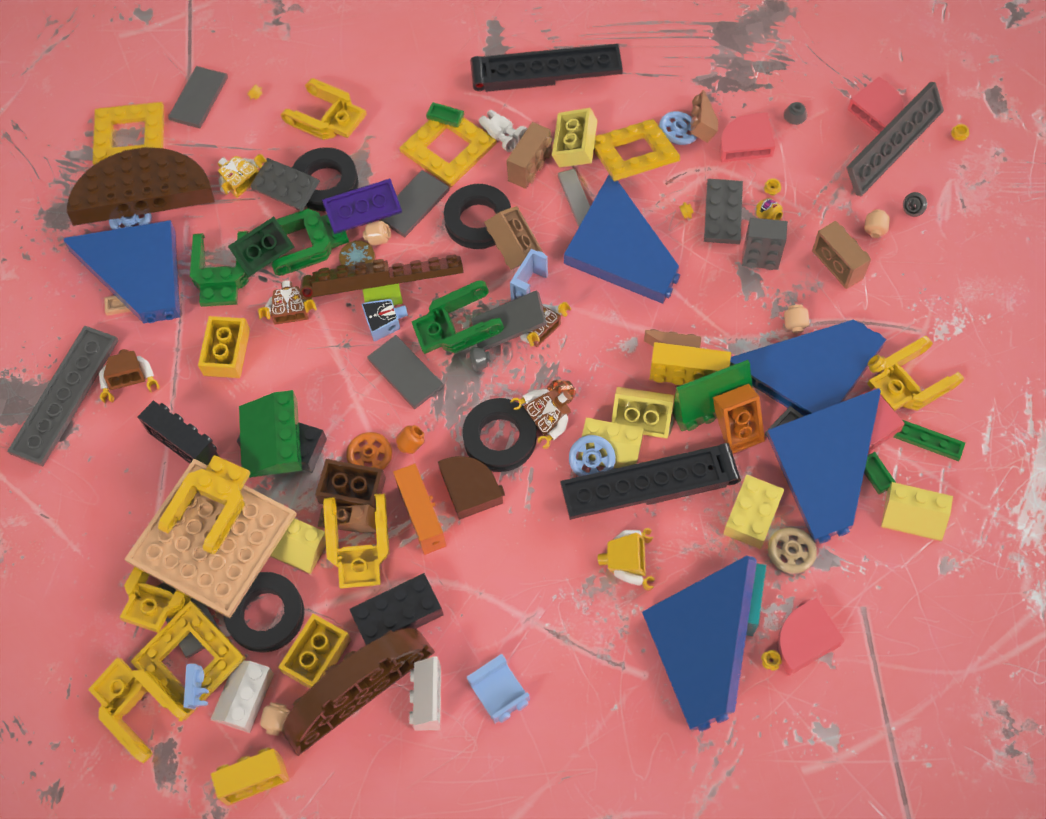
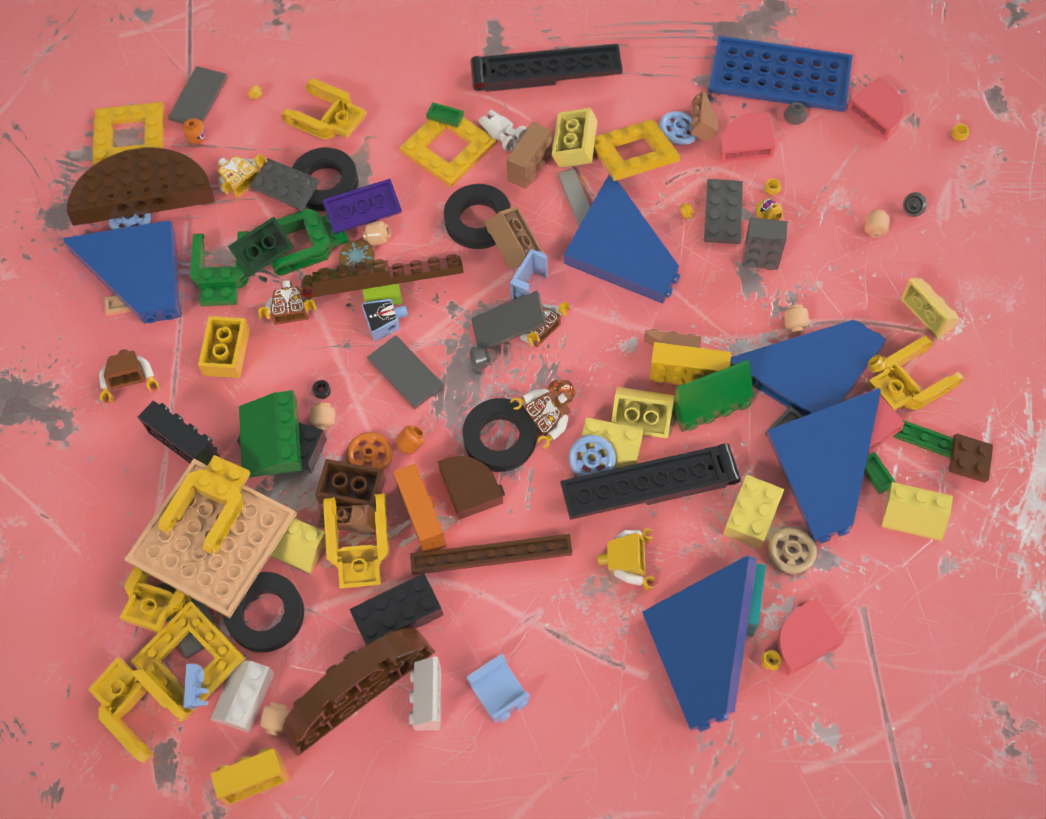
dark grey plate [7,325,119,467] -> none
yellow brick [278,614,352,689] -> none
dark grey tile [379,170,450,237] -> none
green plate [411,280,504,354] -> none
orange slope [713,384,765,454] -> none
medium nougat brick [812,220,871,289] -> none
dark grey plate [846,82,944,196] -> none
none -> orange head [182,118,207,144]
none -> light nougat head [310,403,335,431]
none -> black bush [312,380,331,399]
none -> reddish brown plate [410,534,572,575]
none -> blue piece [708,36,853,112]
none -> light yellow slope [901,278,960,339]
none -> reddish brown plate [948,433,993,483]

